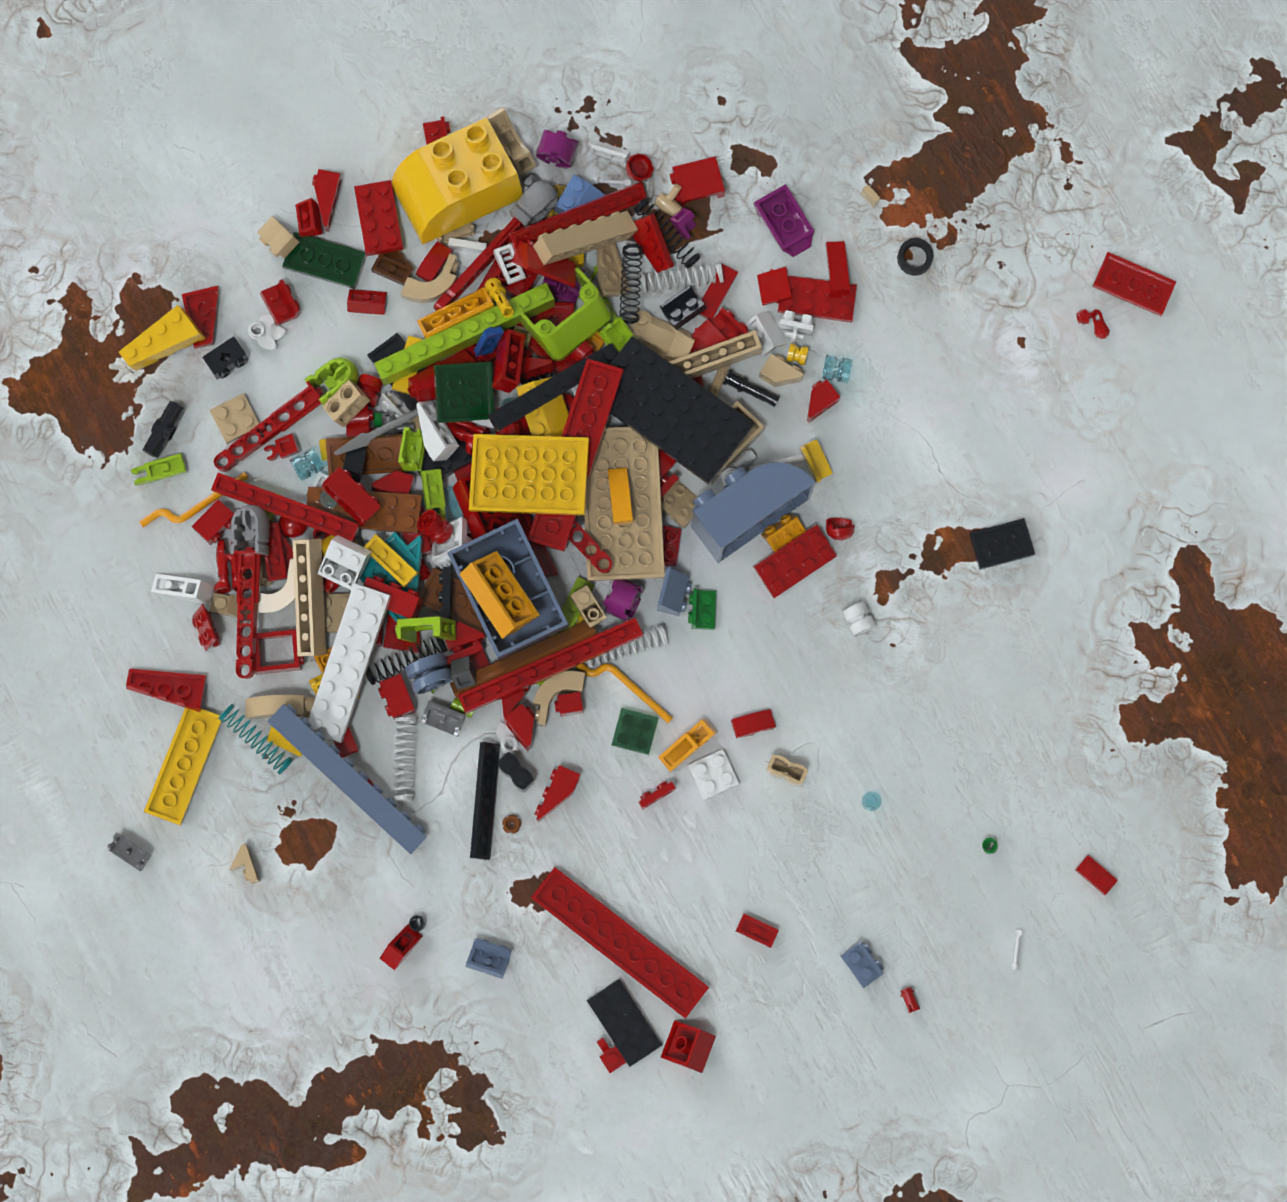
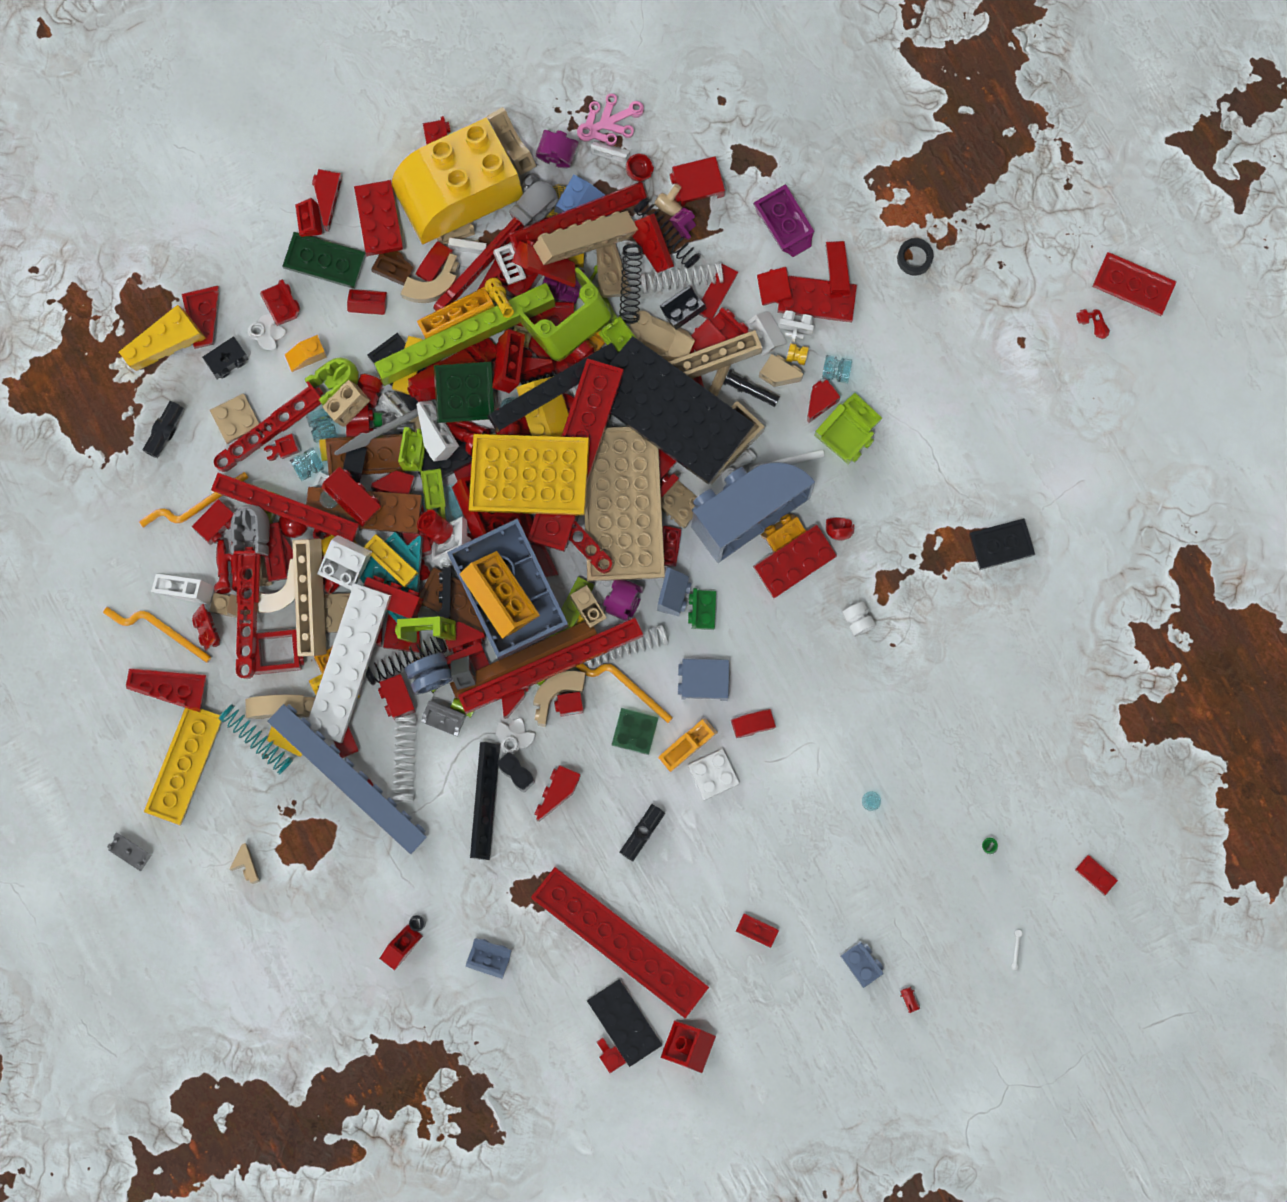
lime hinge [131,453,187,486] -> none
tan brick [257,216,299,258] -> none
blue plate [473,326,504,357] -> none
dark orange plate [502,815,521,834] -> none
red slope [503,704,534,752] -> none
white hinge [592,177,631,187] -> none
light orange slope [607,468,633,525] -> none
red plate [638,781,676,810] -> none
tan brick [766,755,808,786] -> none
yellow panel [799,439,833,483] -> none
tan tile [861,185,880,208] -> none
none -> light orange piece [103,607,211,663]
none -> light orange slope [284,335,327,372]
none -> clear light blue wheel [306,409,338,443]
none -> bright pink plant [577,93,644,146]
none -> black piece [619,804,666,862]
none -> sand blue panel [678,659,729,701]
none -> lime panel [814,404,875,465]
none -> lime plate [842,393,882,432]

